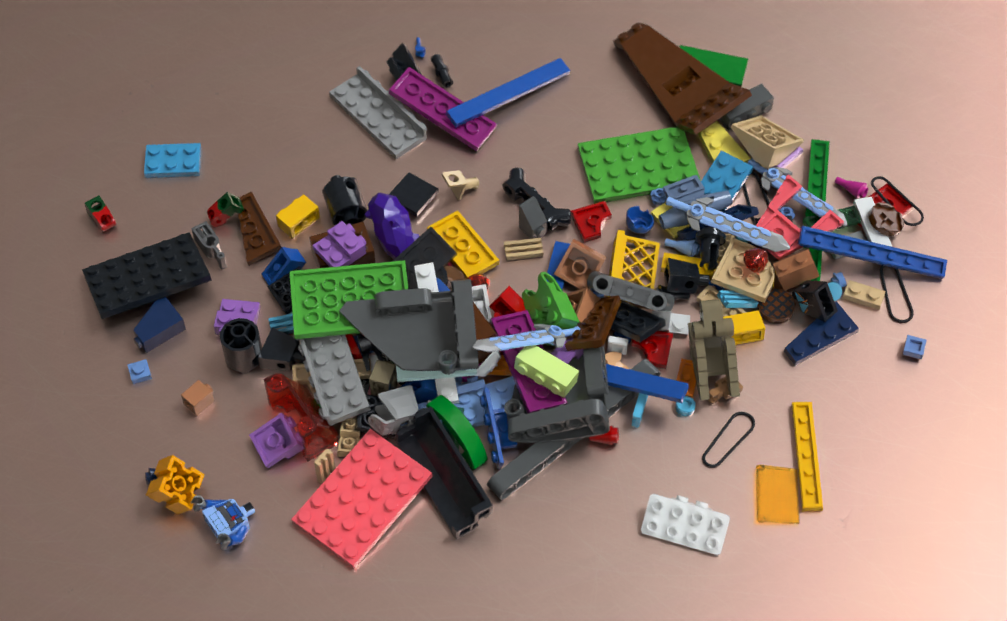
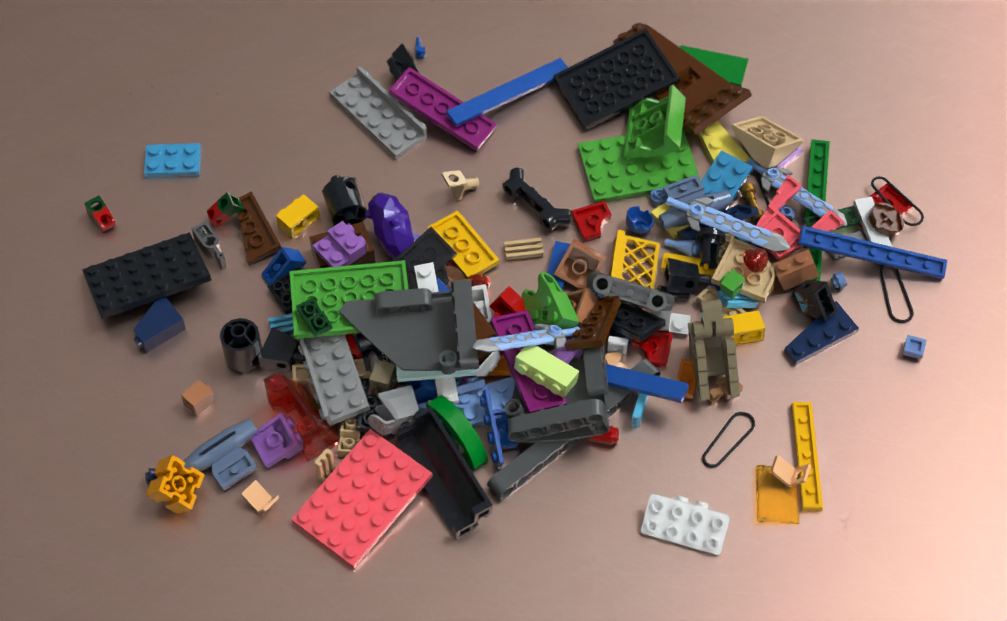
medium blue plate [127,359,152,384] -> none
torso [191,495,255,550] -> none
medium lavender plate [214,299,261,335] -> none
black tile [389,172,439,216] -> none
black pin [431,54,453,88] -> none
dark grey slope [519,196,547,239] -> none
medium azure tile [675,396,696,416] -> none
dark grey brick [719,84,774,130] -> none
tile [757,288,796,323] -> none
medium azure tile [827,282,842,301] -> none
dark pink cone [835,177,868,199] -> none
tan plate [843,280,886,310] -> none
none -> sand blue plate [183,418,258,491]
none -> light nougat bracket [241,480,279,514]
none -> dark green slope [296,298,333,337]
none -> black plate [553,29,680,130]
none -> bright green piece [623,85,686,159]
none -> bright green plate [720,269,745,299]
none -> pearl gold piece [740,182,764,223]
none -> light nougat bracket [770,455,811,487]

